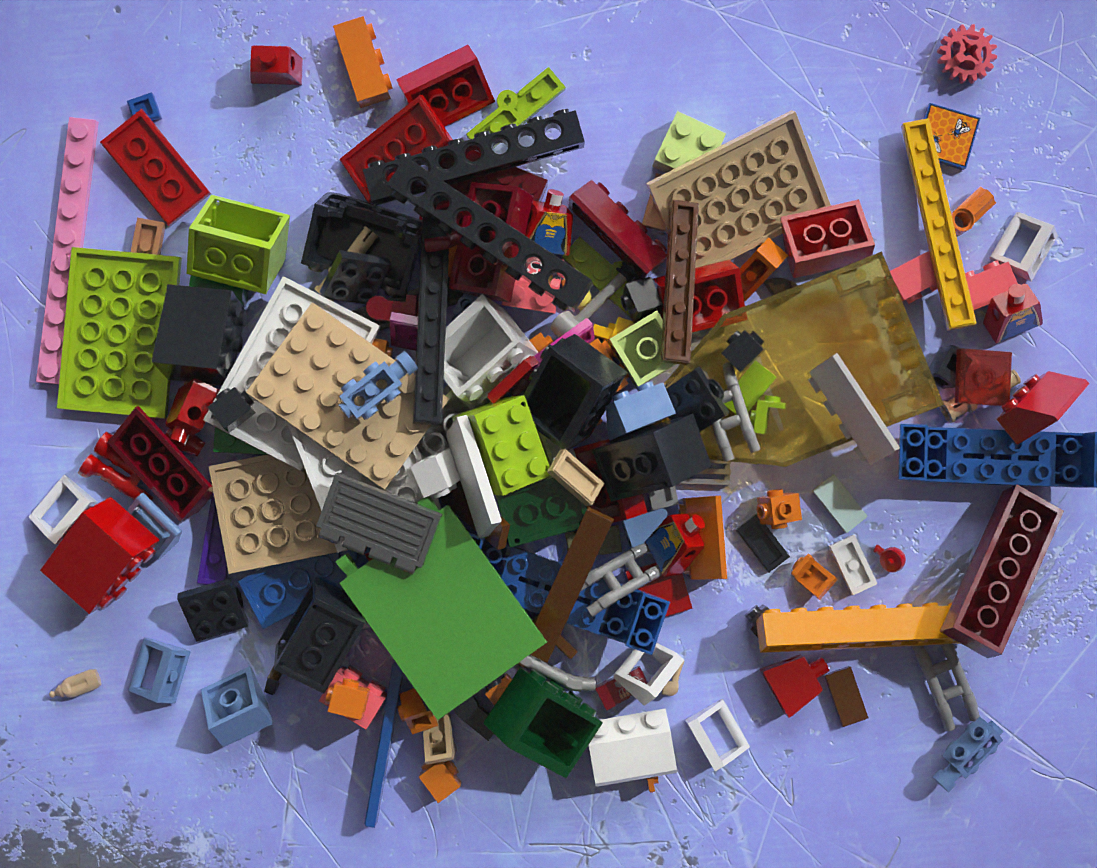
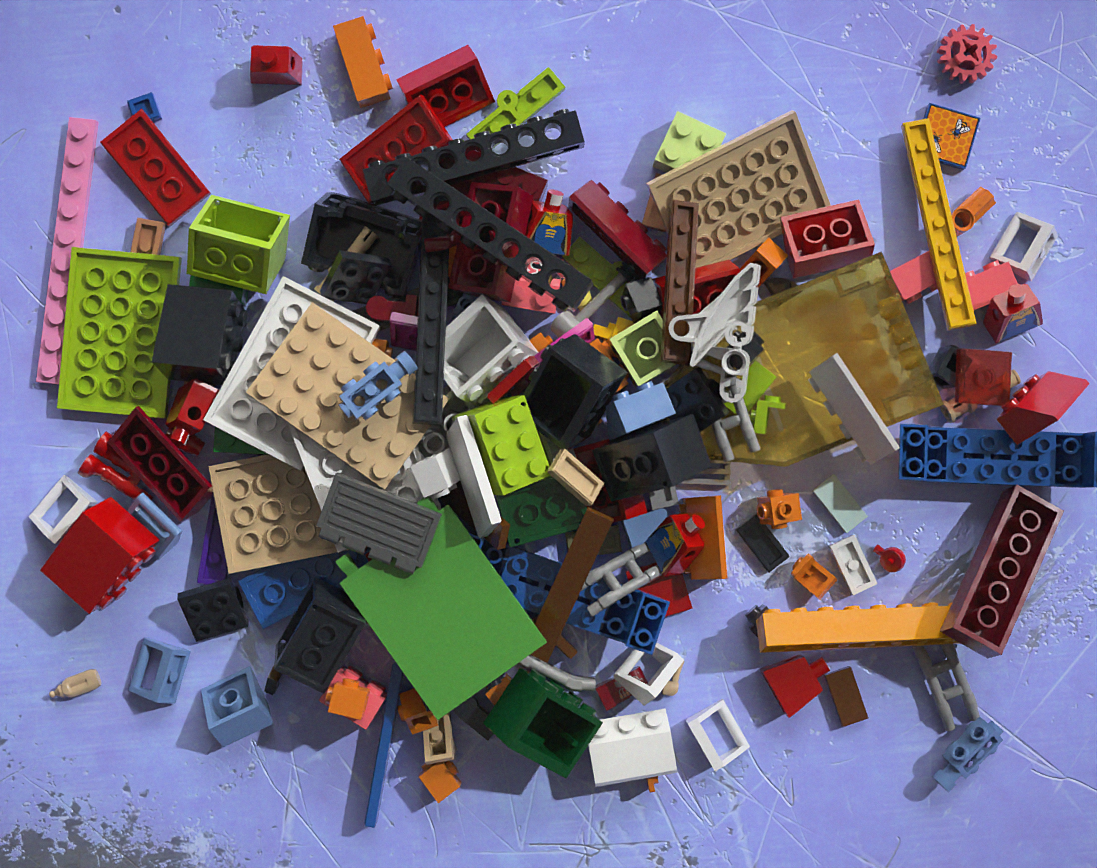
black brick [208,387,256,433] -> none
none -> white piece [669,263,761,403]

